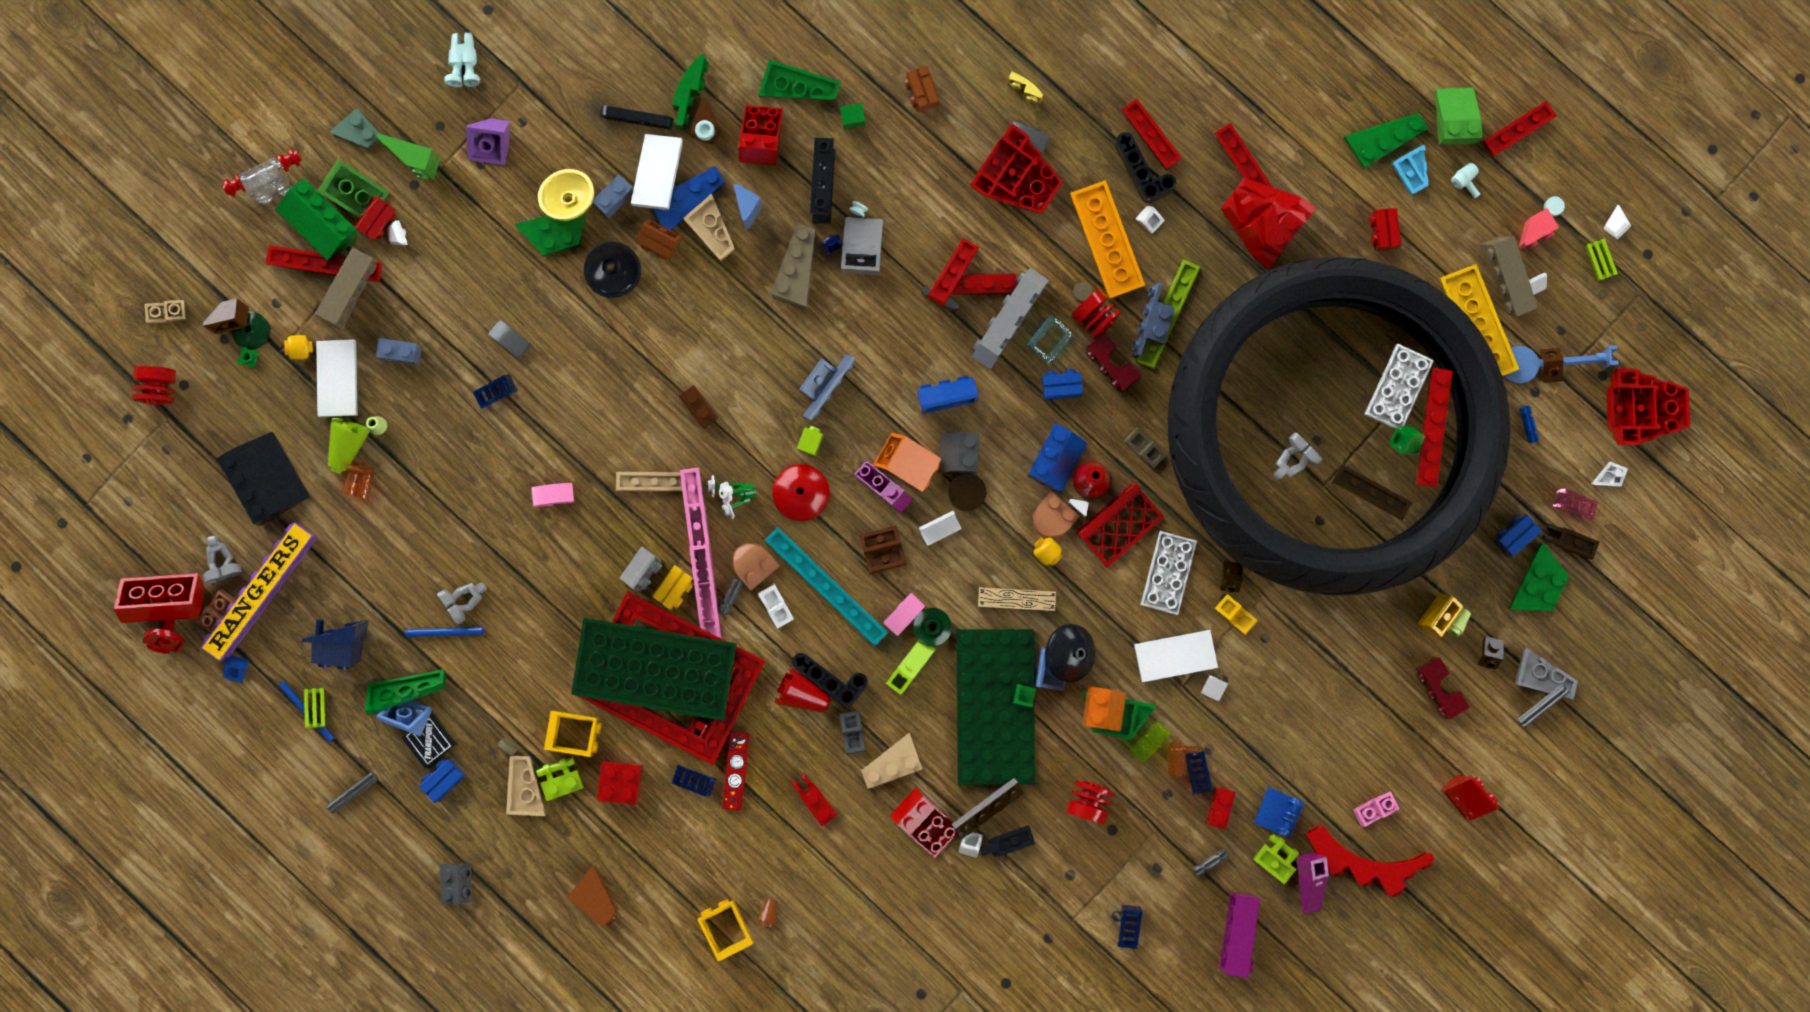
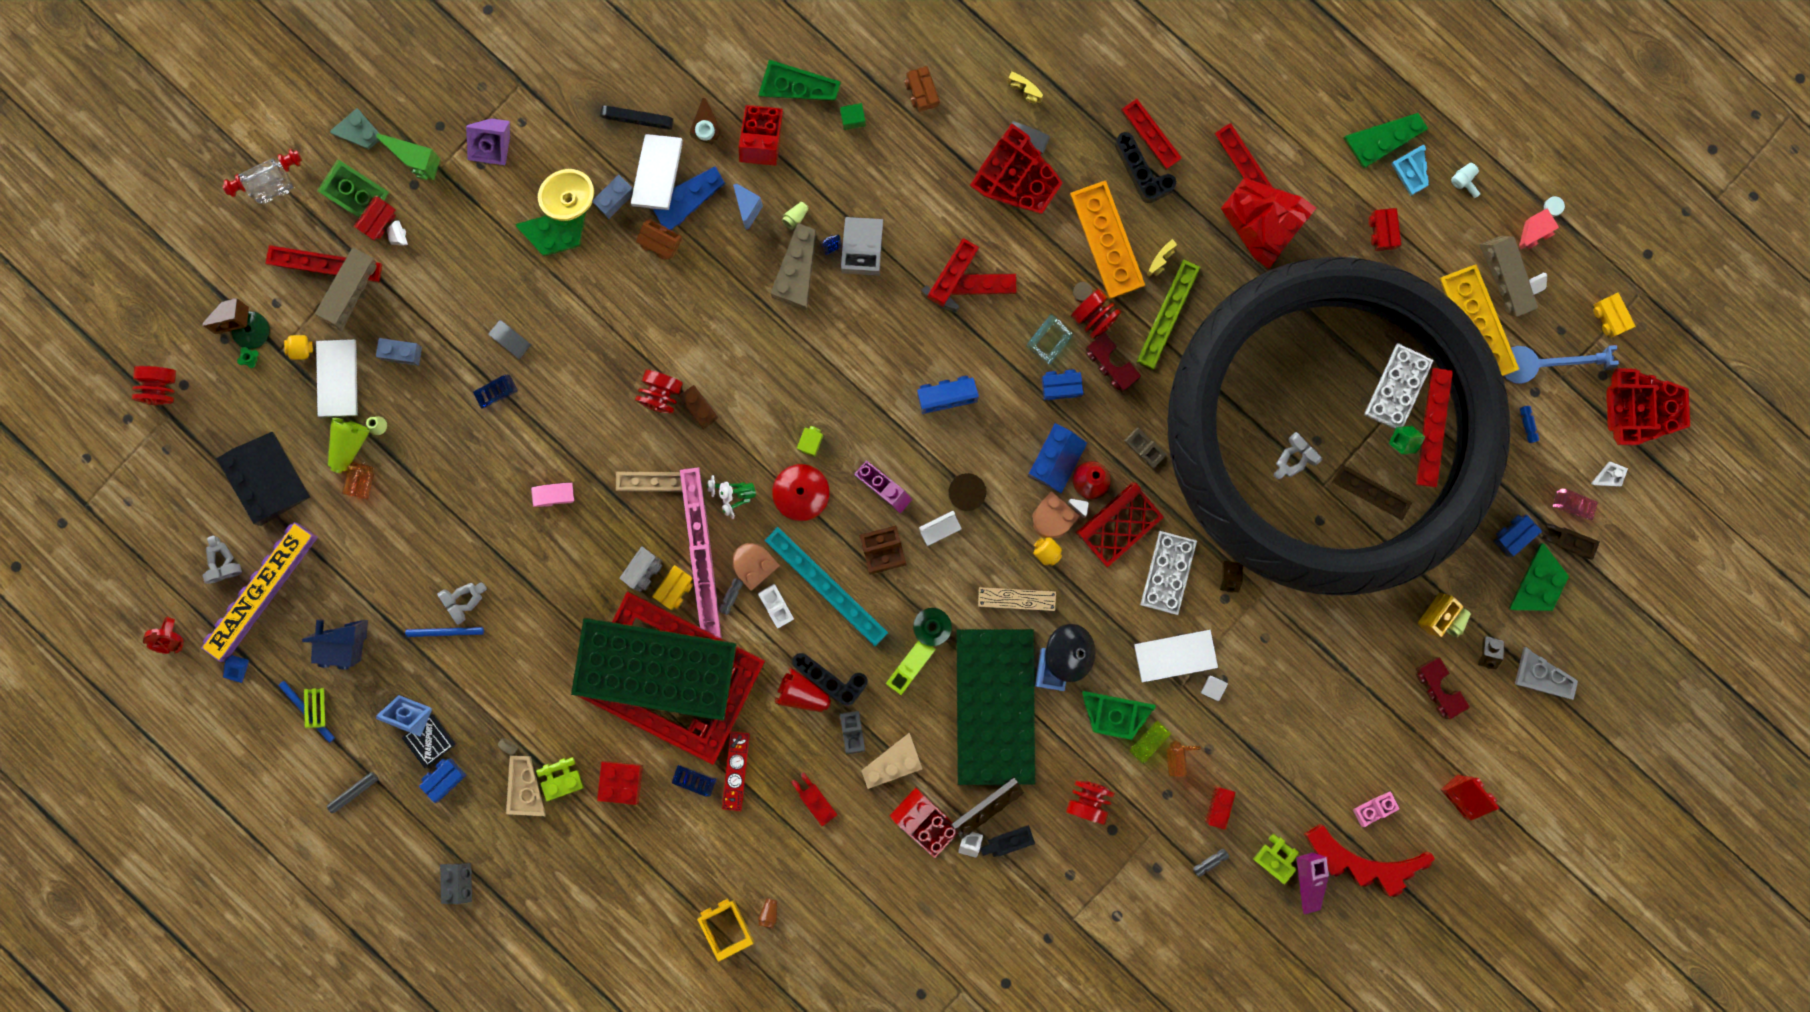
red brick [114,573,205,623] -> none
tan slope [145,300,185,324] -> none
nougat slope [197,589,237,634] -> none
green slope [275,178,357,262] -> none
green wing [365,669,446,716] -> none
light aqua piece [444,33,480,87] -> none
yellow window [544,711,602,757] -> none
dark orange slope [567,865,618,927] -> none
black dish [584,242,641,298] -> none
green slope [672,54,709,131] -> none
tan wing [683,194,735,261] -> none
sand blue bracket [799,354,855,421] -> none
black fence [810,137,835,224] -> none
light aqua bush [849,201,868,218] -> none
orange slope [873,432,941,492] -> none
bright pink slope [884,593,925,636] -> none
dark grey slope [938,432,979,474] -> none
light grey brick [972,268,1049,369] -> none
green panel [1012,684,1036,708] -> none
orange slope [1082,687,1126,731] -> none
clear blue slope [1118,905,1143,949] -> none
sand blue bracket [1132,282,1175,358] -> none
white slope [1136,206,1165,234] -> none
clear blue slope [1185,751,1212,795] -> none
yellow slope [1215,594,1258,636] -> none
magenta brick [1219,891,1260,978] -> none
blue hinge [1254,787,1304,838] -> none
bright green slope [1435,88,1482,145] -> none
red plate [1482,100,1557,158] -> none
axle [1518,684,1569,728] -> none
reddish brown bracket [1540,348,1564,383] -> none
lime tile [1585,238,1618,281] -> none
white piece [1603,205,1631,240] -> none
none -> red wheel [635,369,683,414]
none -> yellowish green cone [782,202,809,230]
none -> light yellow slope [1147,239,1177,277]
none -> yellow brick [1593,292,1636,338]

